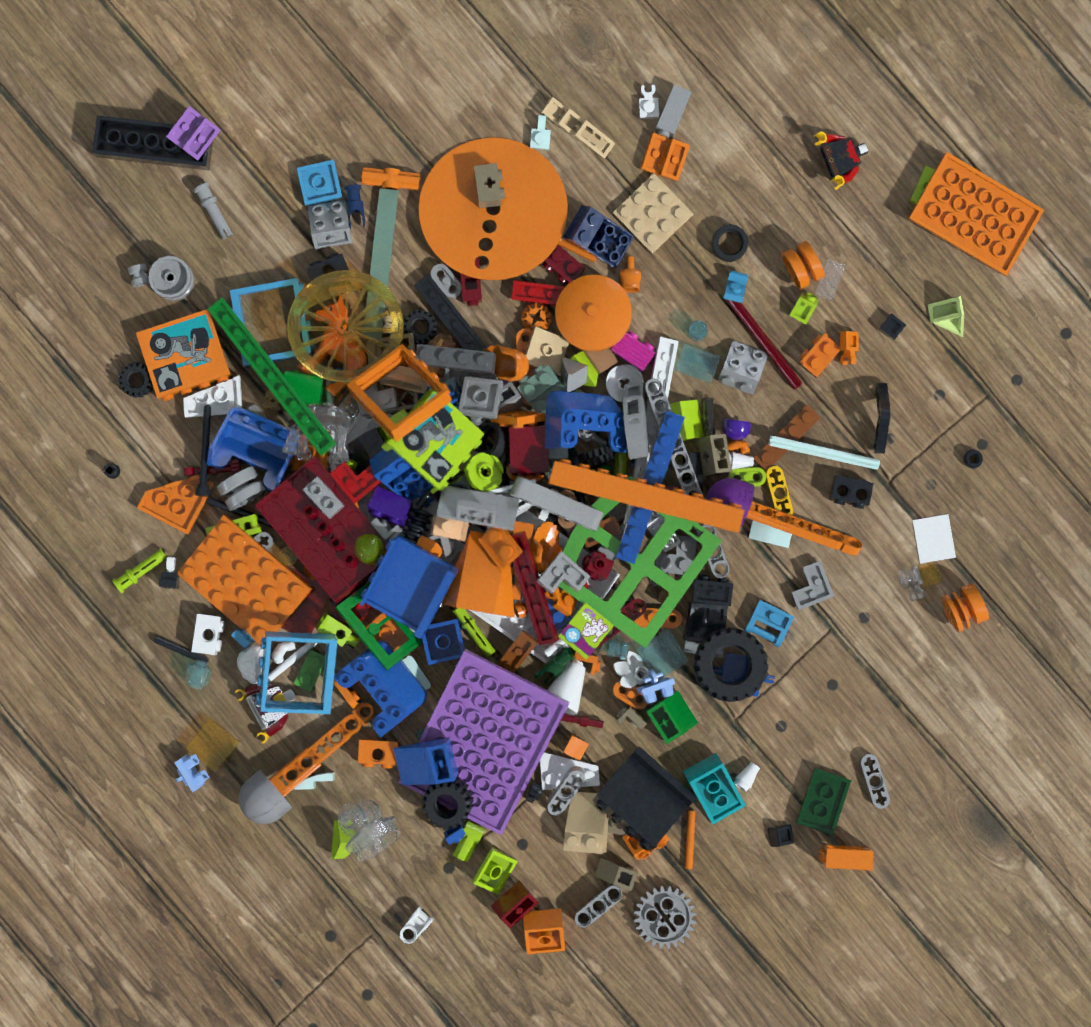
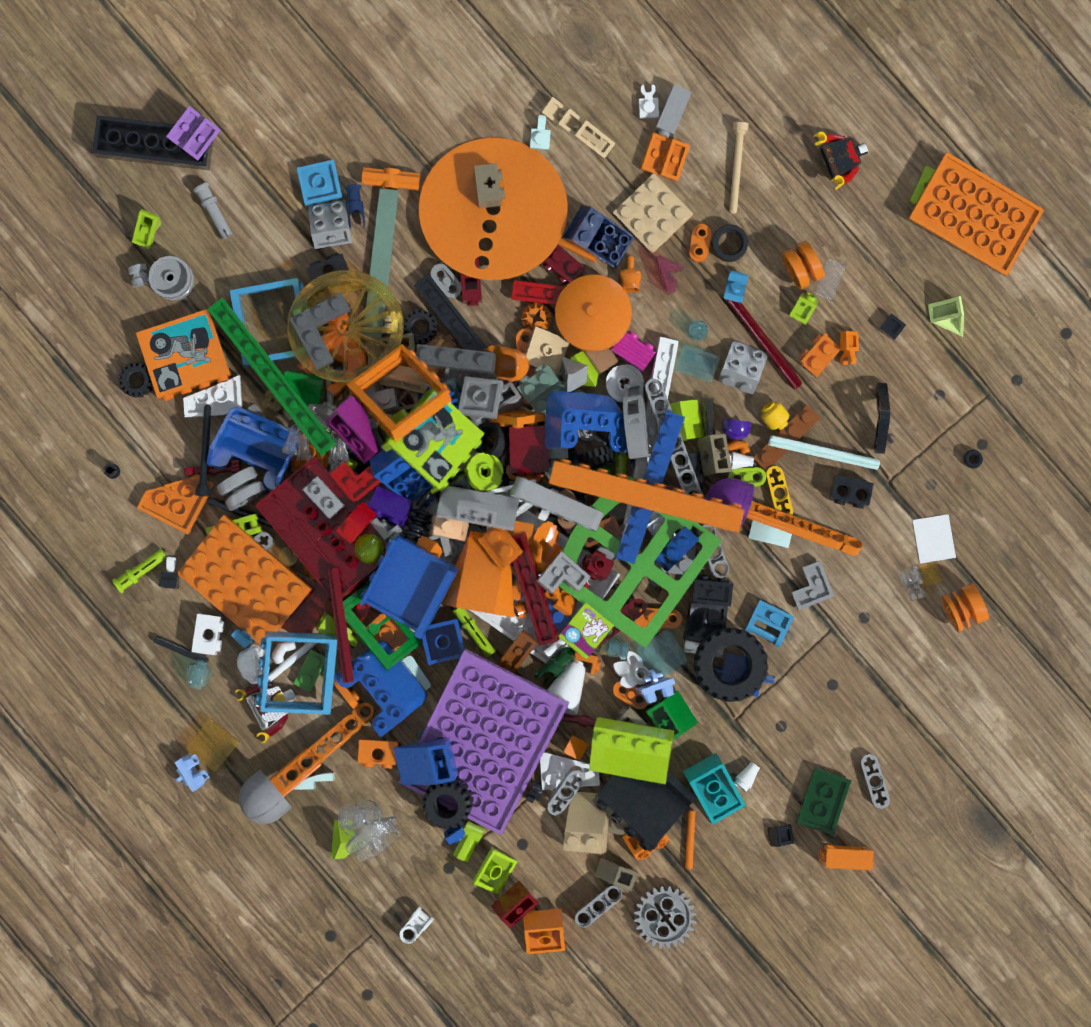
none -> lime slope [132,209,161,249]
none -> dark grey plate [289,293,351,370]
none -> magenta slope [325,396,378,464]
none -> dark red axle [327,567,354,683]
none -> red slope [336,502,377,544]
none -> lime slope [589,717,674,784]
none -> blue plate [655,526,699,572]
none -> clear pink slope [656,256,684,295]
none -> orange plate [689,224,711,263]
none -> tan piece [730,122,748,214]
none -> yellow head [761,401,789,430]

